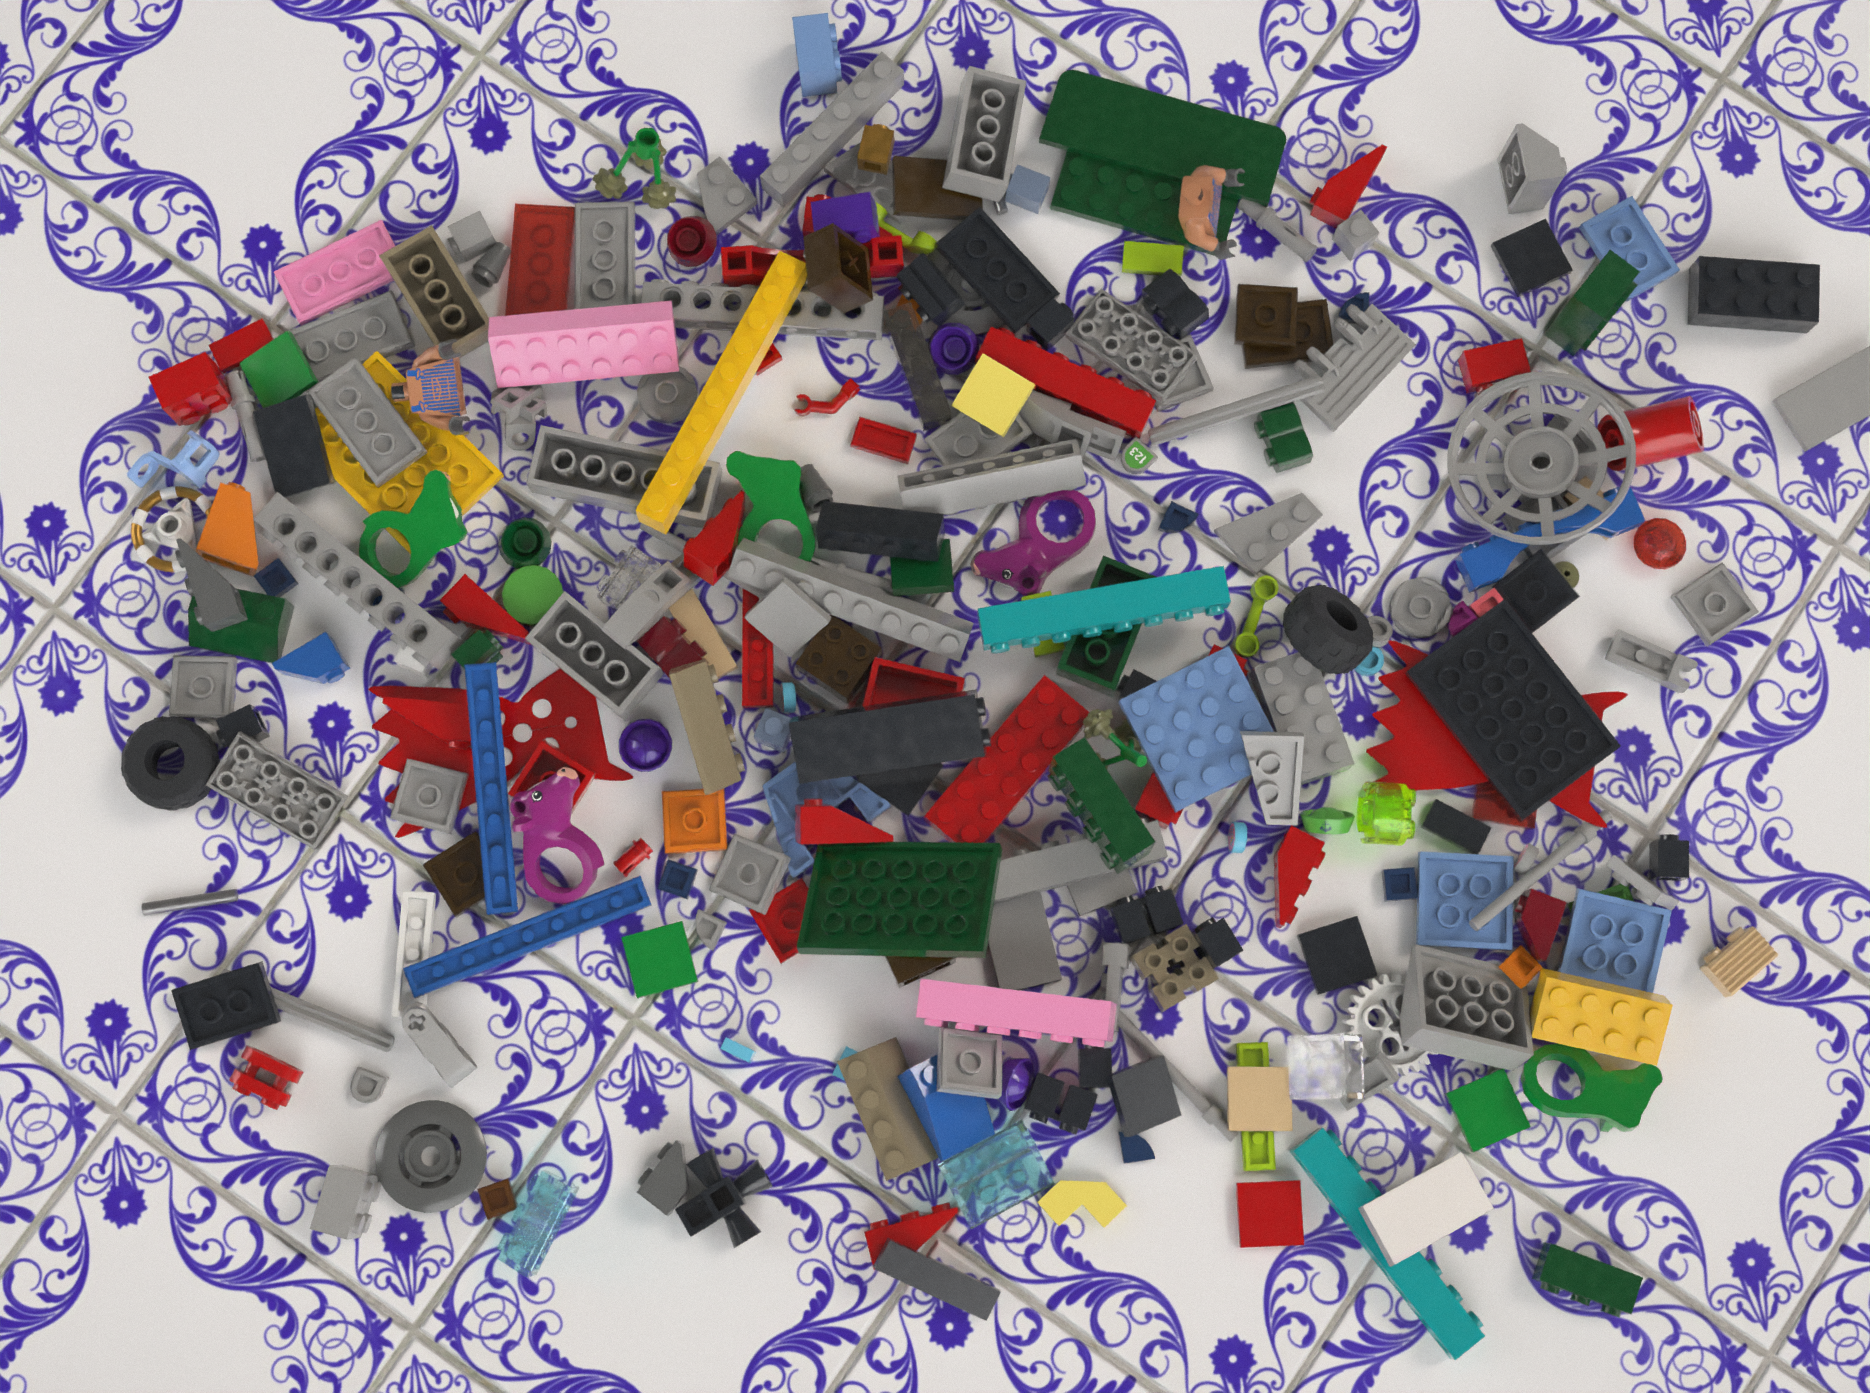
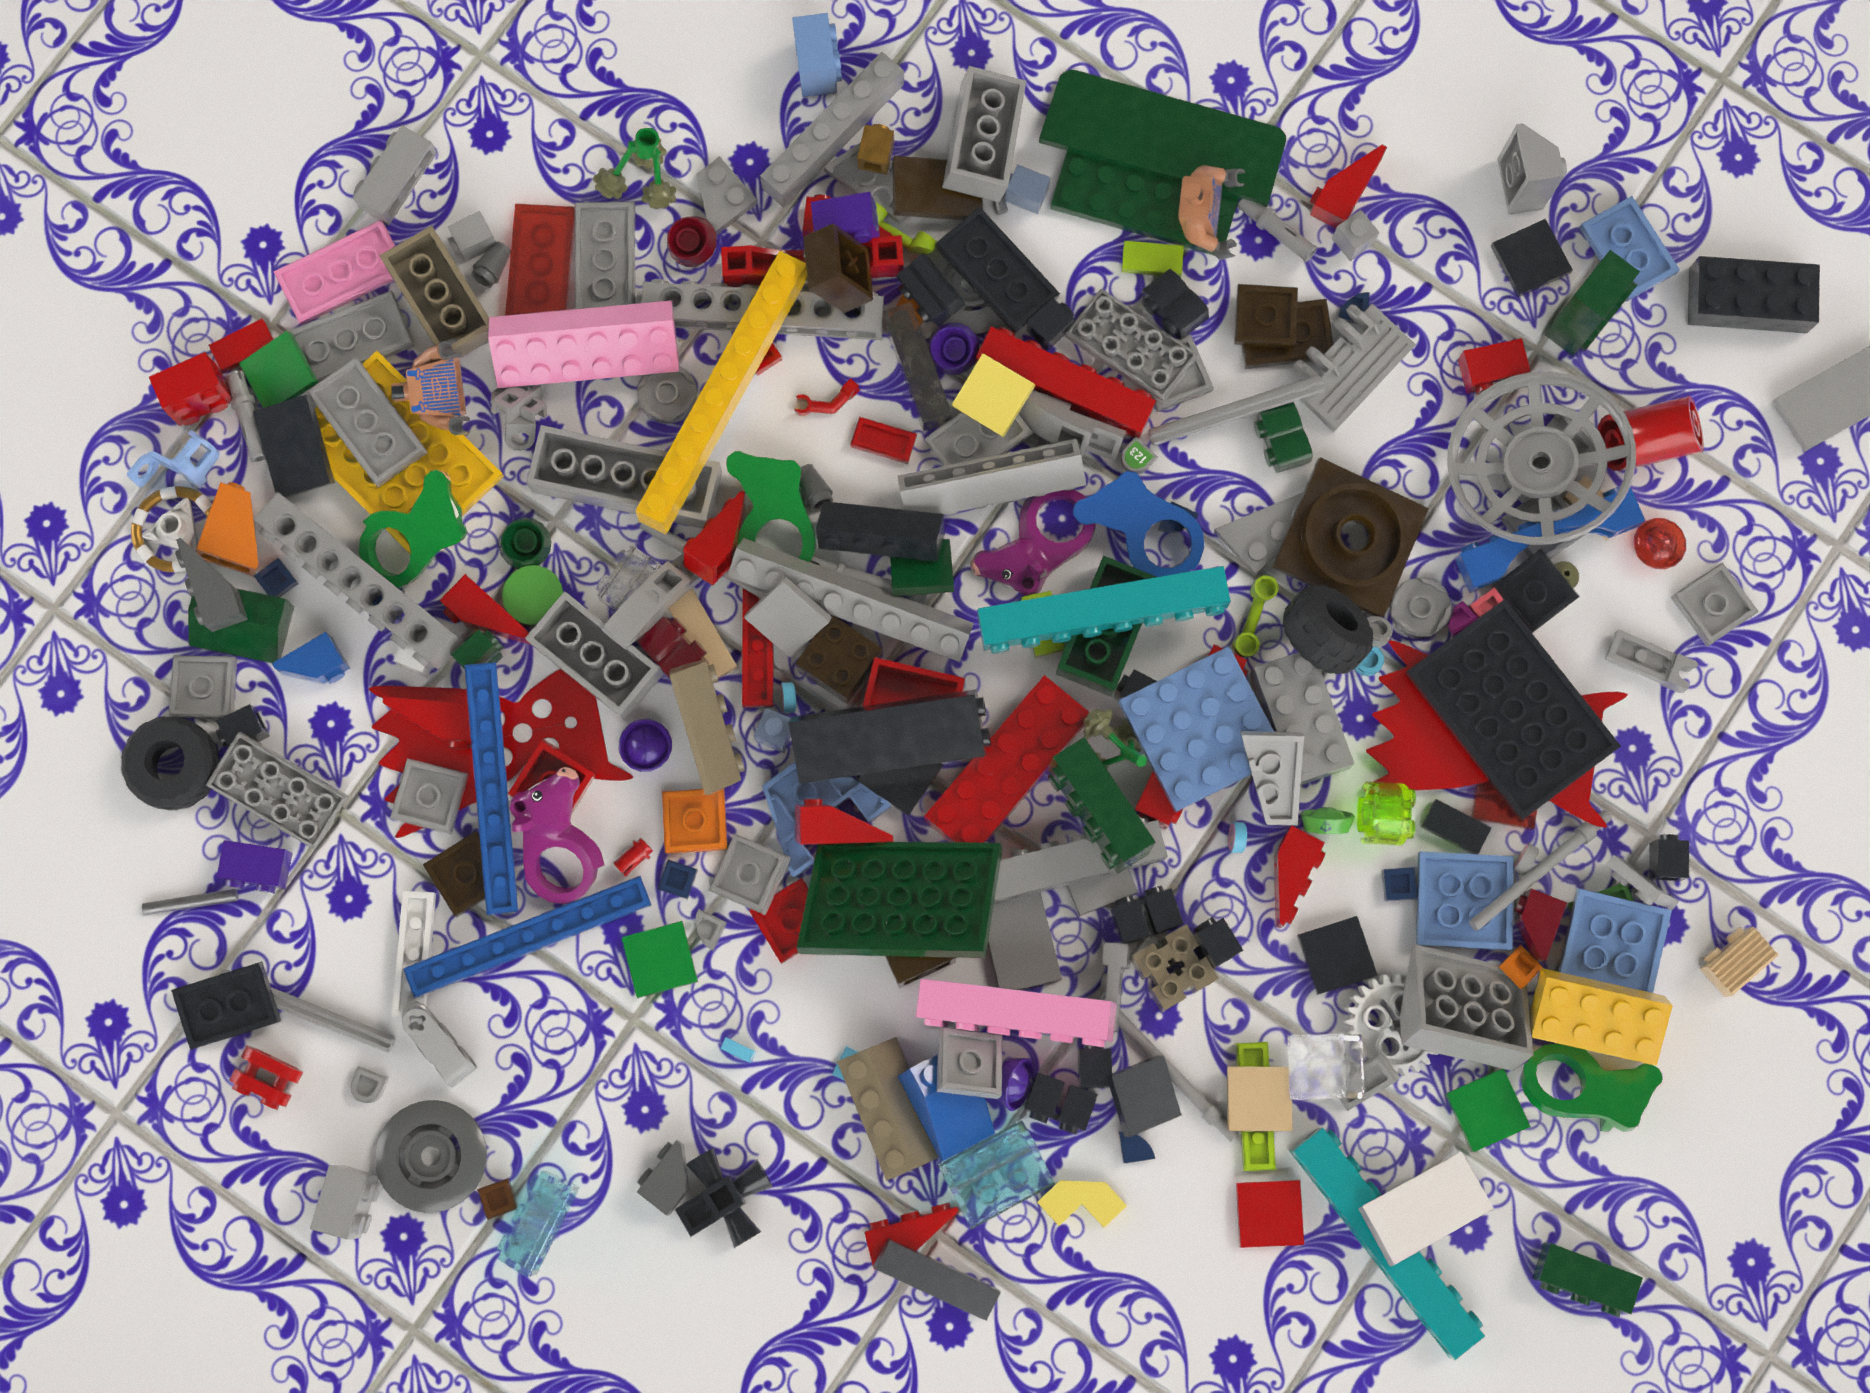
none -> dark purple brick [216,840,293,894]
none -> light grey brick [353,125,437,225]
none -> blue animal [1073,471,1204,577]
none -> dark brown piece [1272,457,1429,618]

